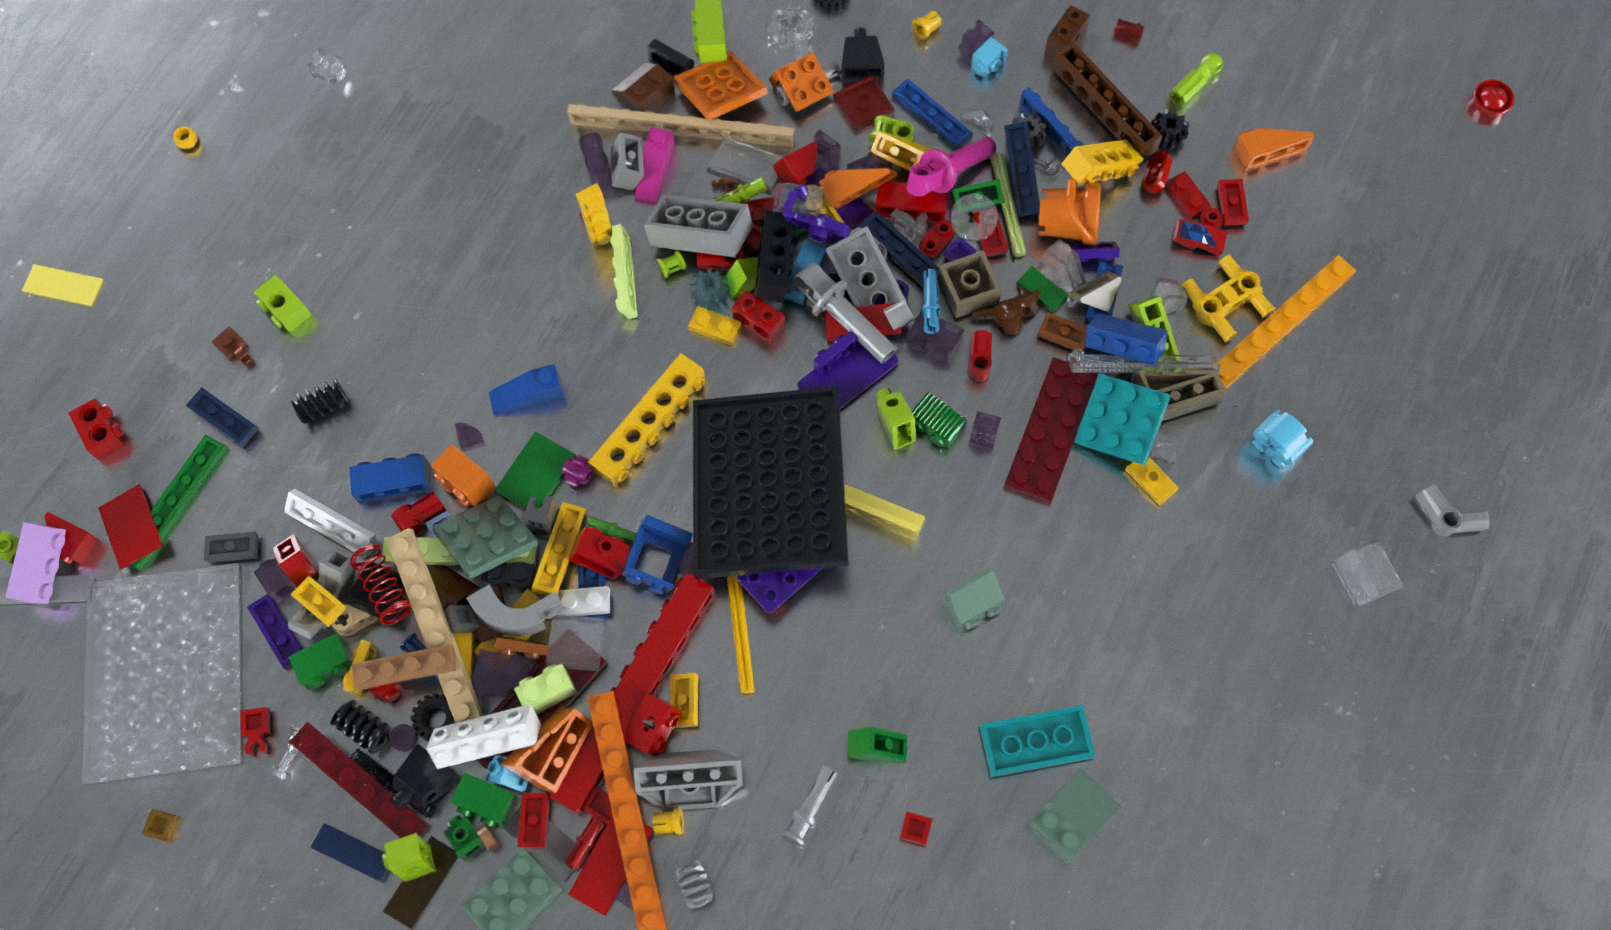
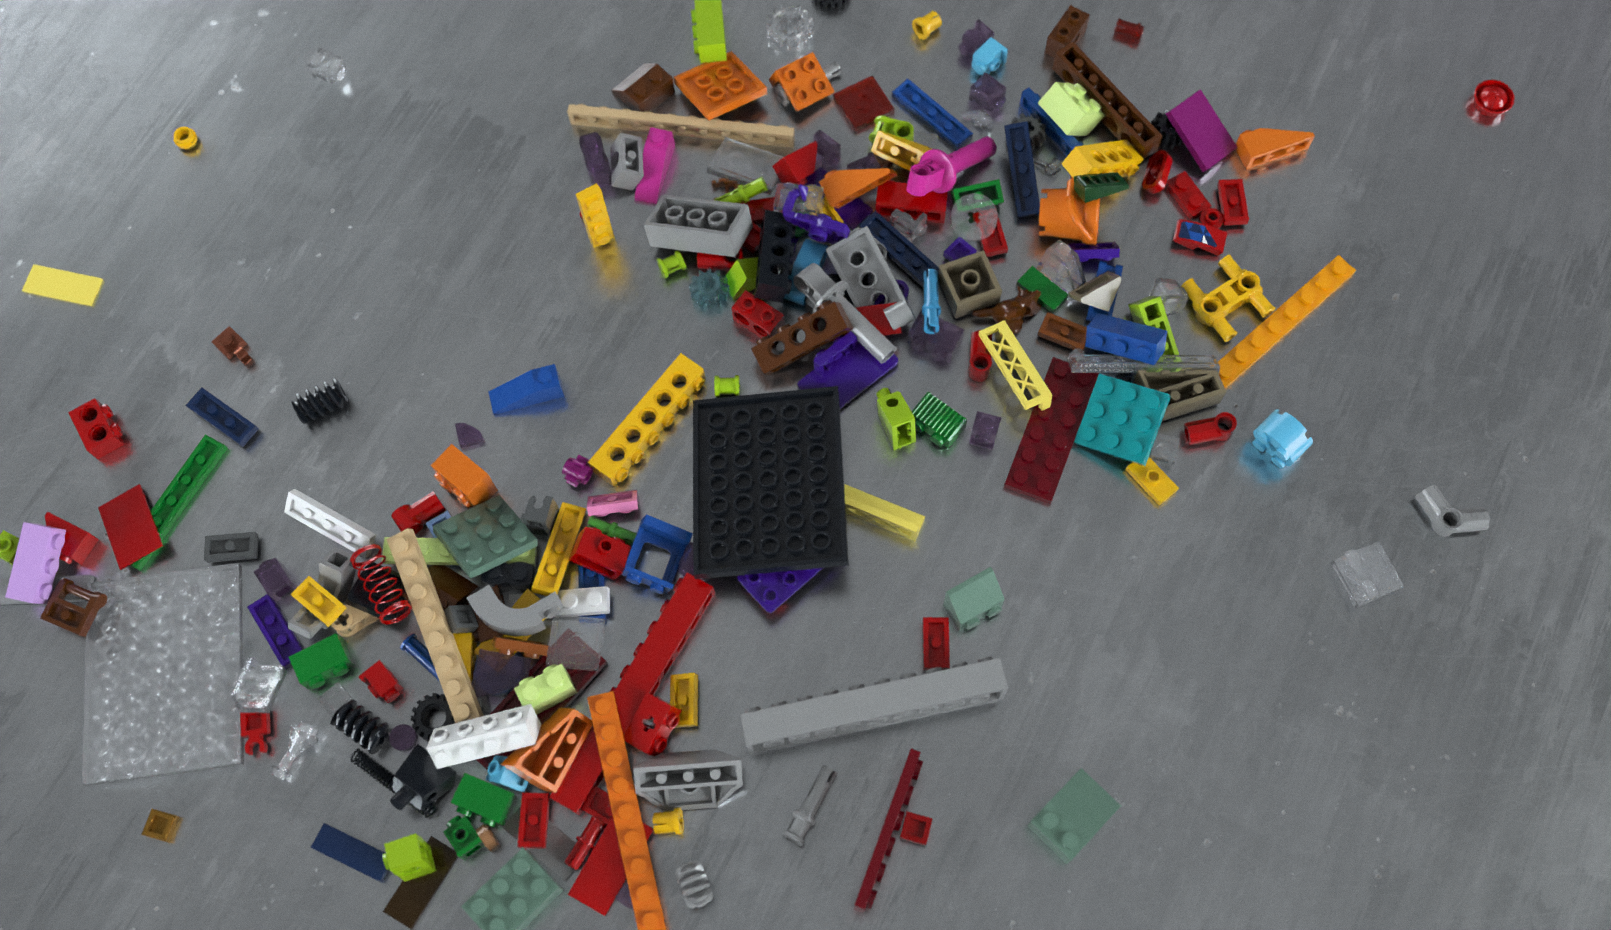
lime brick [253,274,312,333] -> none
red slope [273,534,318,587] -> none
dark red plate [289,722,428,838] -> none
yellow plate [343,640,378,697] -> none
blue brick [349,453,432,503] -> none
medium nougat plate [352,644,456,690] -> none
green tile [494,431,577,511] -> none
yellowish green plate [610,224,638,319] -> none
black brick [648,39,694,76] -> none
yellow plate [688,306,742,346] -> none
yellow axle [727,576,755,694] -> none
black torso [841,27,885,81] -> none
green slope [847,727,907,762] -> none
red plate [918,219,955,261] -> none
teal plate [979,705,1096,778] -> none
yellowish green axle [991,153,1026,257] -> none
lime piece [1169,53,1224,107] -> none
none -> reddish brown plate [40,578,107,637]
none -> clear bracket [231,657,287,713]
none -> bright pink plate [587,490,639,517]
none -> lime bush [714,375,740,397]
none -> light grey brick [740,656,1008,755]
none -> reddish brown brick [751,300,853,375]
none -> dark red plate [854,748,924,914]
none -> red plate [923,617,950,670]
none -> clear purple brick [969,72,1006,112]
none -> light yellow fence [979,320,1052,411]
none -> yellowish green brick [1038,82,1105,136]
none -> dark green slope [1074,172,1129,203]
none -> magenta tile [1166,89,1237,172]
none -> red piece [1184,412,1237,445]

